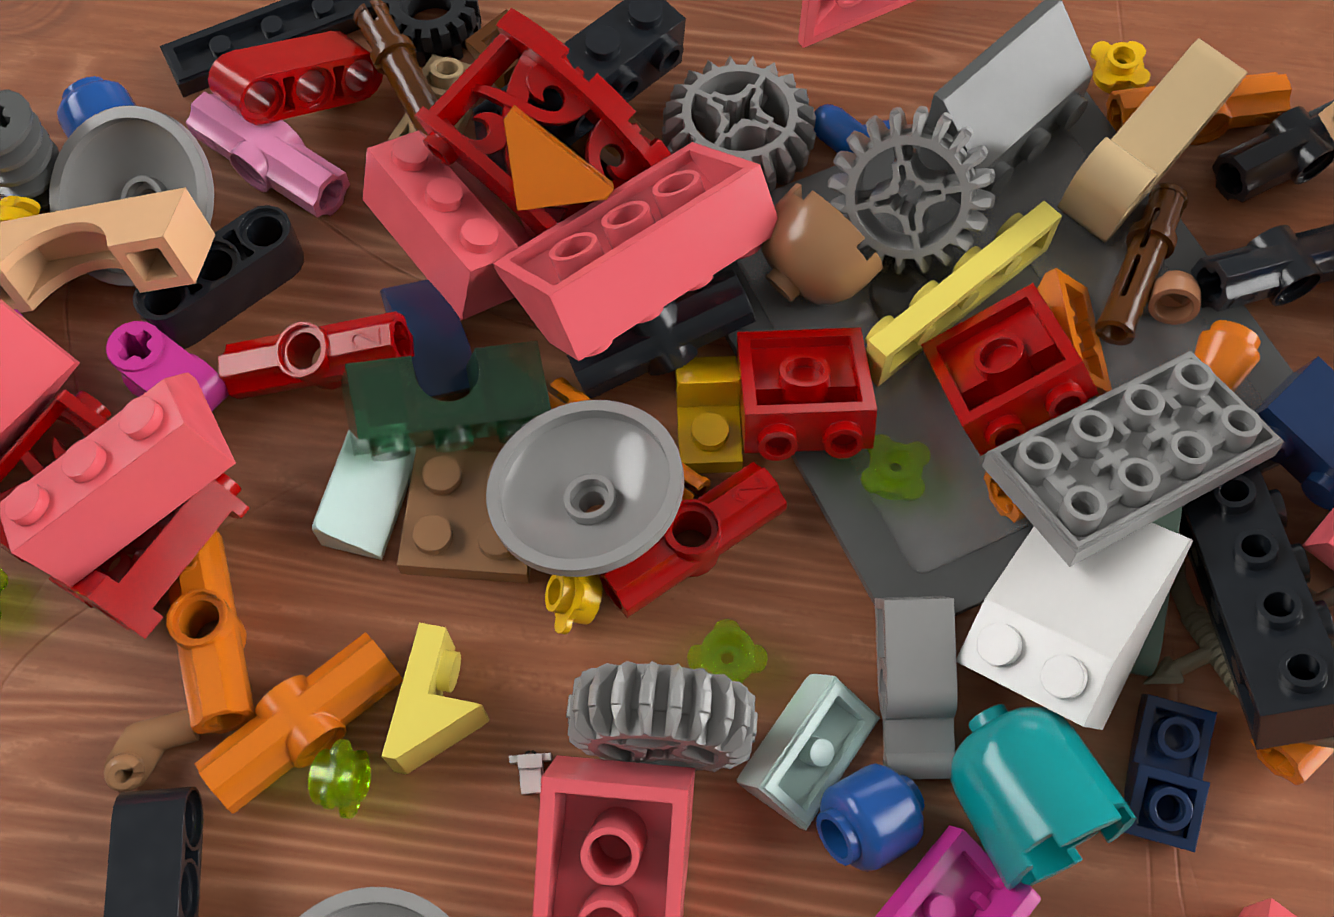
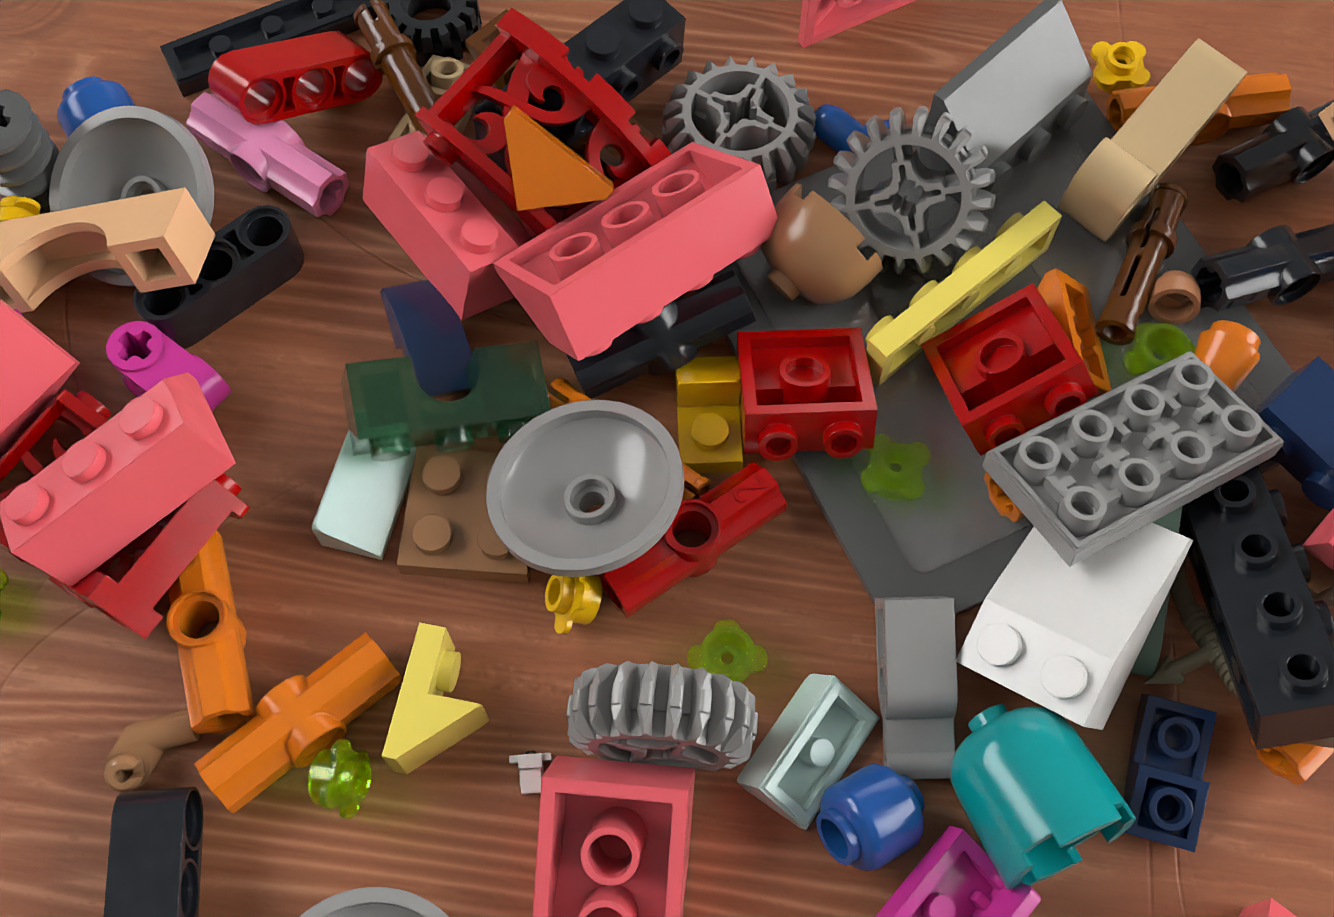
red piece [218,311,415,399] -> none
none -> clear neon green plate [1122,322,1195,376]

